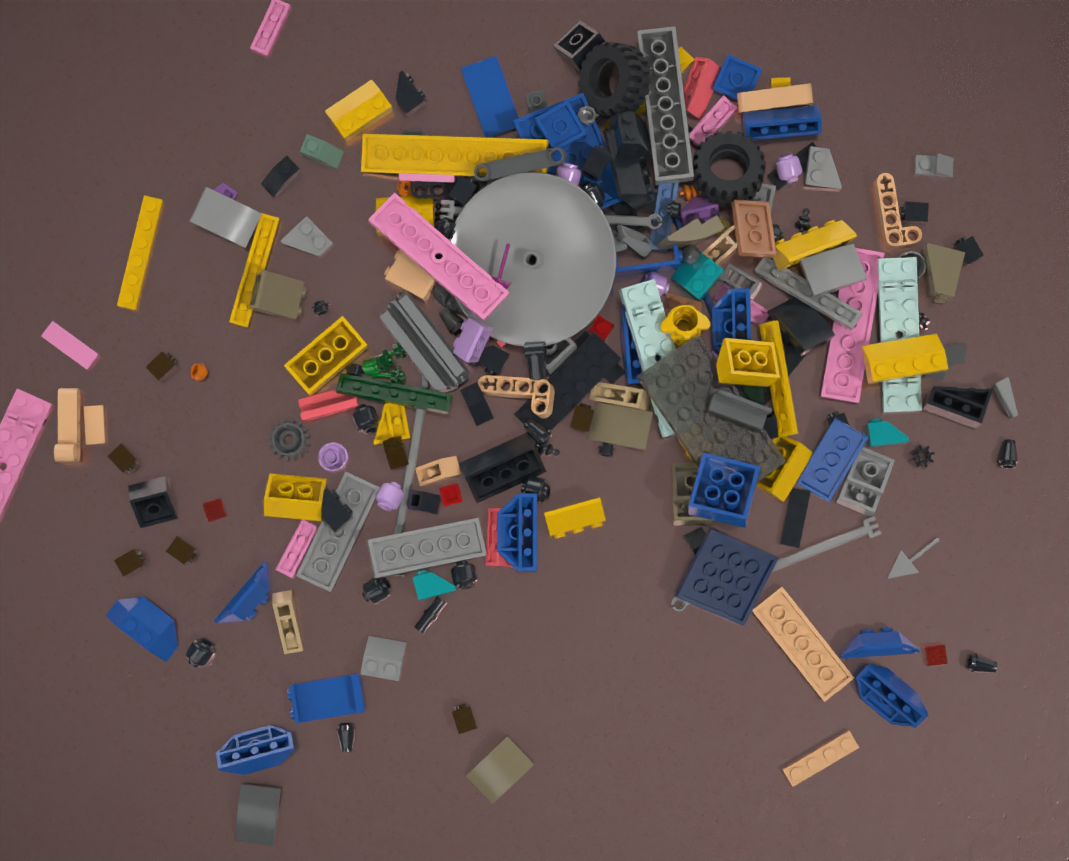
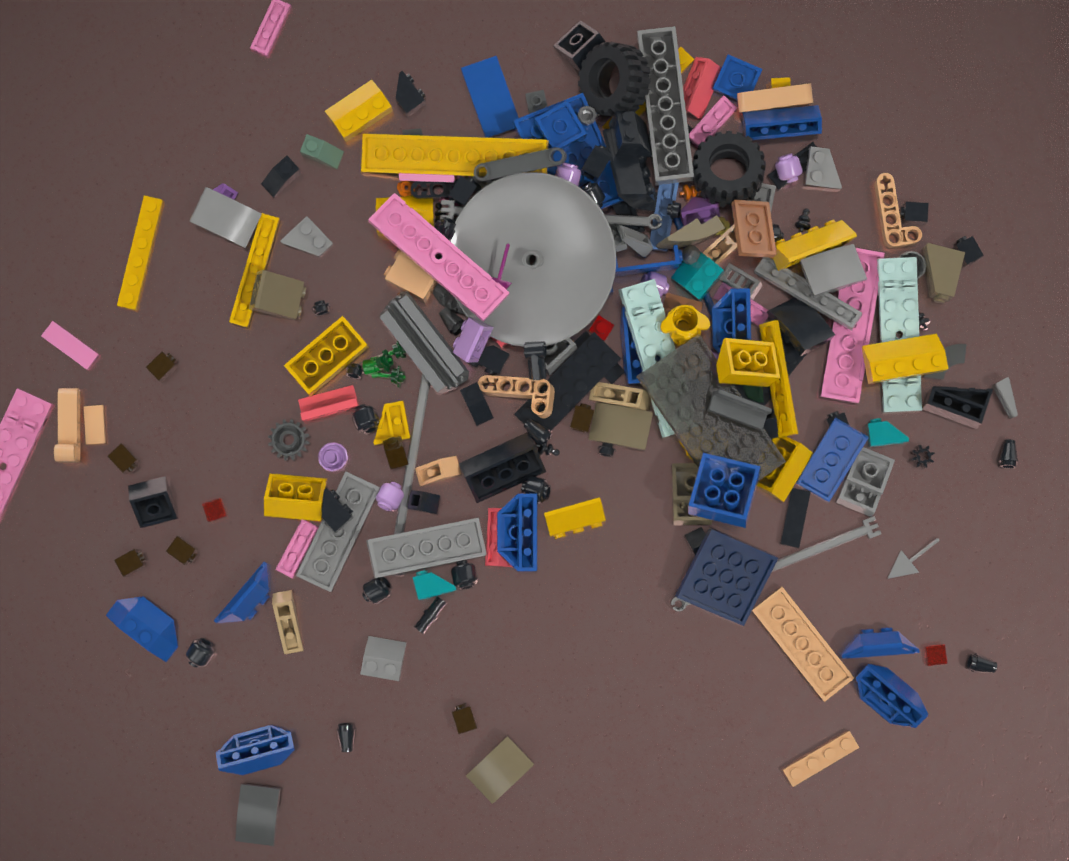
orange plate [190,363,208,381] -> none
blue panel [287,673,366,724] -> none
dark green plate [336,373,453,414] -> none
red plate [439,483,463,507] -> none
light grey slope [914,154,954,177] -> none

